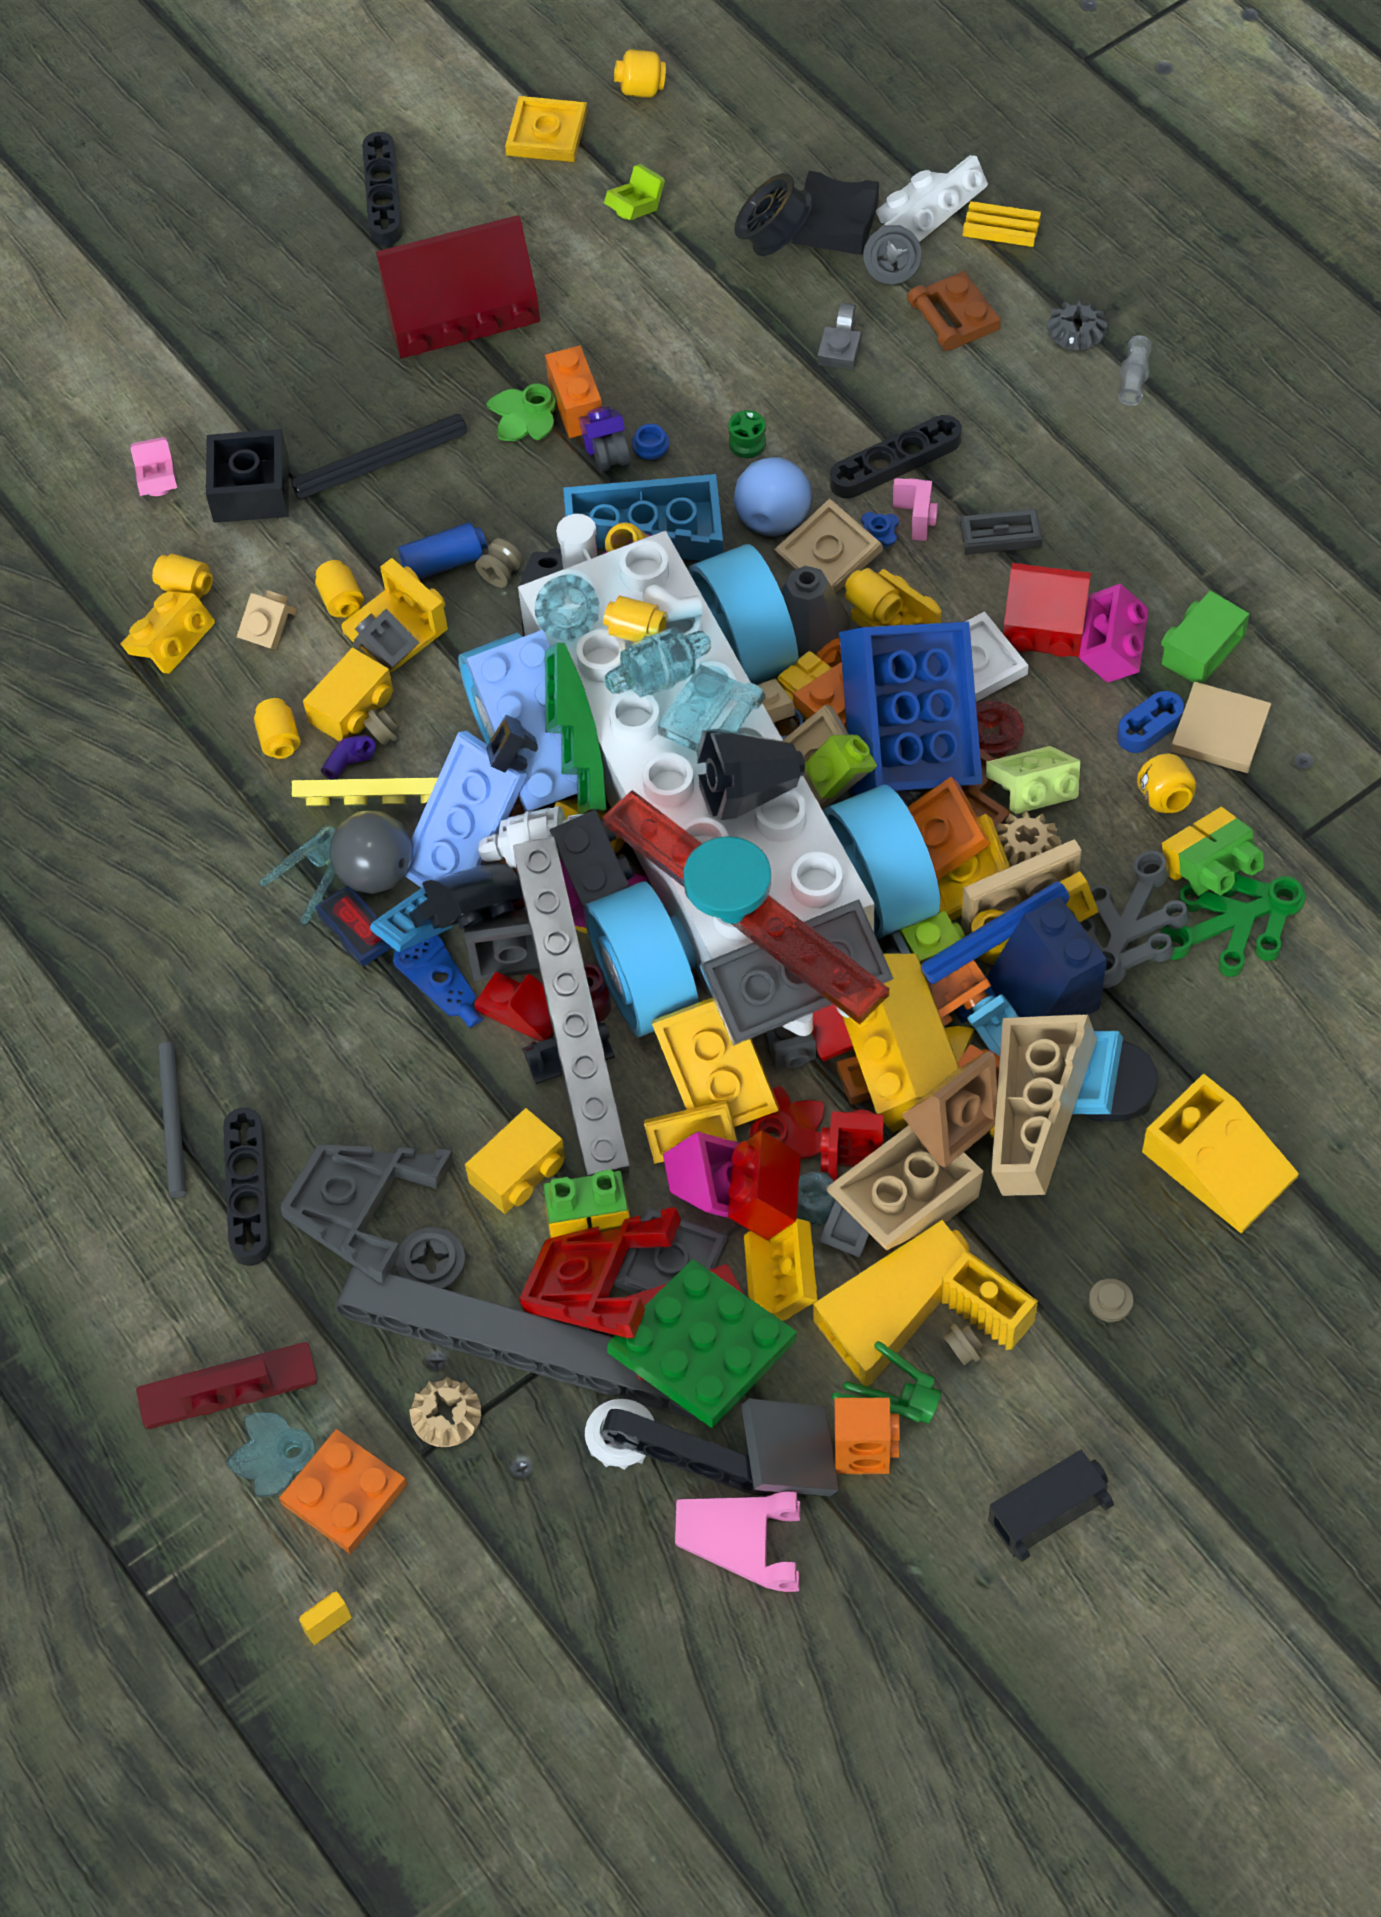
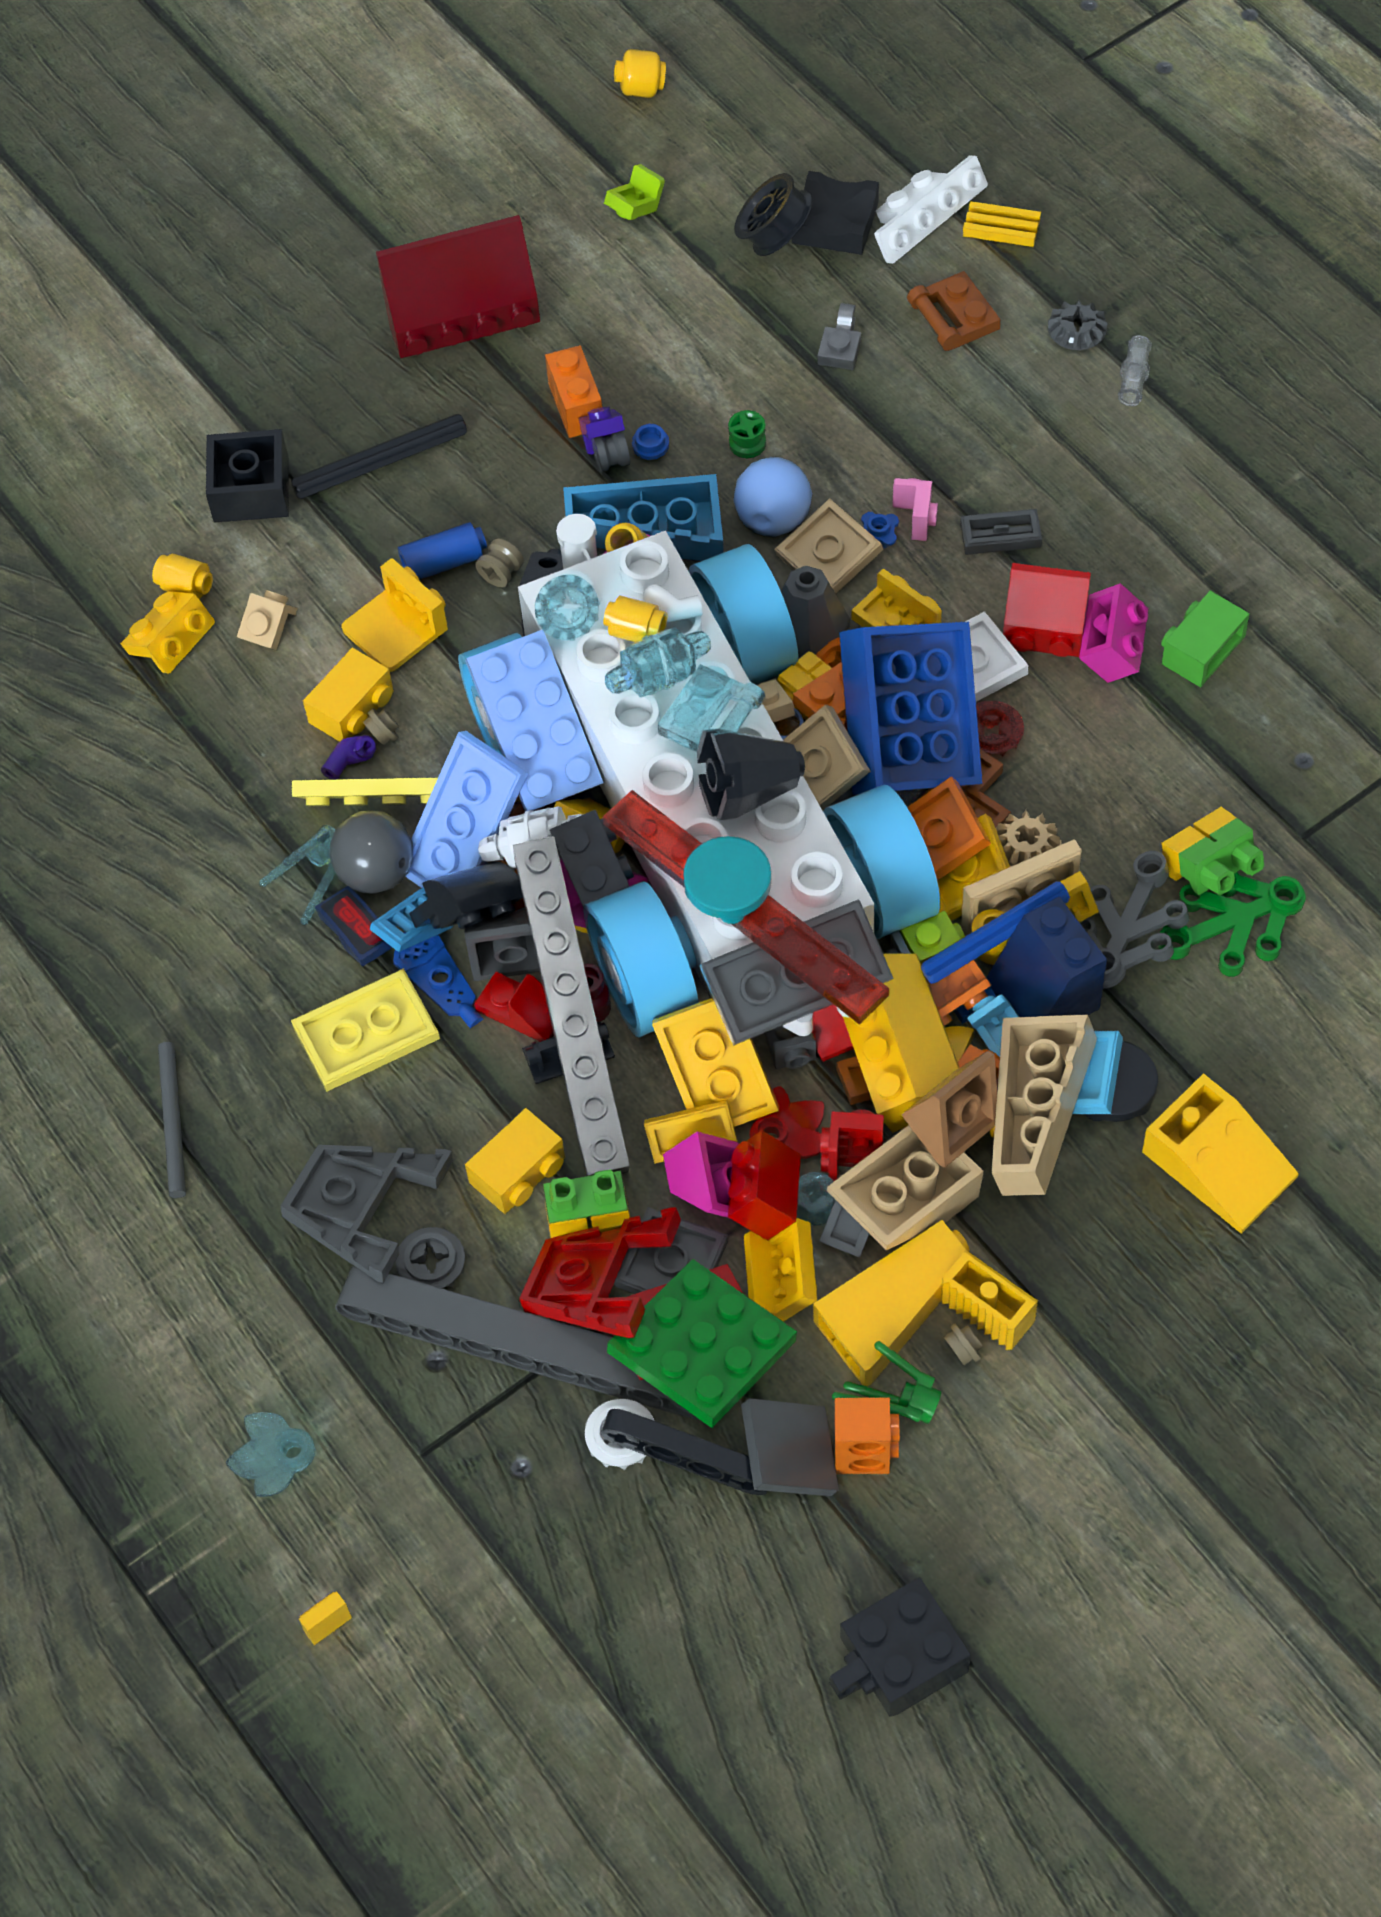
bright pink bracket [130,437,177,496] -> none
dark red bracket [136,1342,318,1429] -> none
black beam [223,1108,271,1266] -> none
yellow brick [254,698,301,759] -> none
orange plate [279,1429,407,1555] -> none
yellow brick [315,560,364,618] -> none
dark grey bracket [352,609,419,672] -> none
black beam [362,132,402,246] -> none
tan gear [409,1377,481,1447] -> none
bright green plate [486,384,556,441] -> none
black tile [486,715,538,773] -> none
yellow tile [505,96,588,163] -> none
green slope [545,643,606,814] -> none
bright pink flag [675,1491,801,1592] -> none
lime bracket [805,735,877,798] -> none
black beam [830,415,962,498] -> none
yellow brick [845,568,903,624] -> none
dark grey gear [864,225,922,284] -> none
yellowish green bracket [986,746,1080,814] -> none
black brick [988,1449,1114,1562] -> none
dark tan plate [1089,1279,1133,1322] -> none
blue beam [1117,691,1184,753] -> none
yellow head [1137,753,1197,814] -> none
tan tile [1171,681,1271,773] -> none
none -> light yellow tile [291,968,440,1092]
none -> black hinge [829,1577,971,1717]

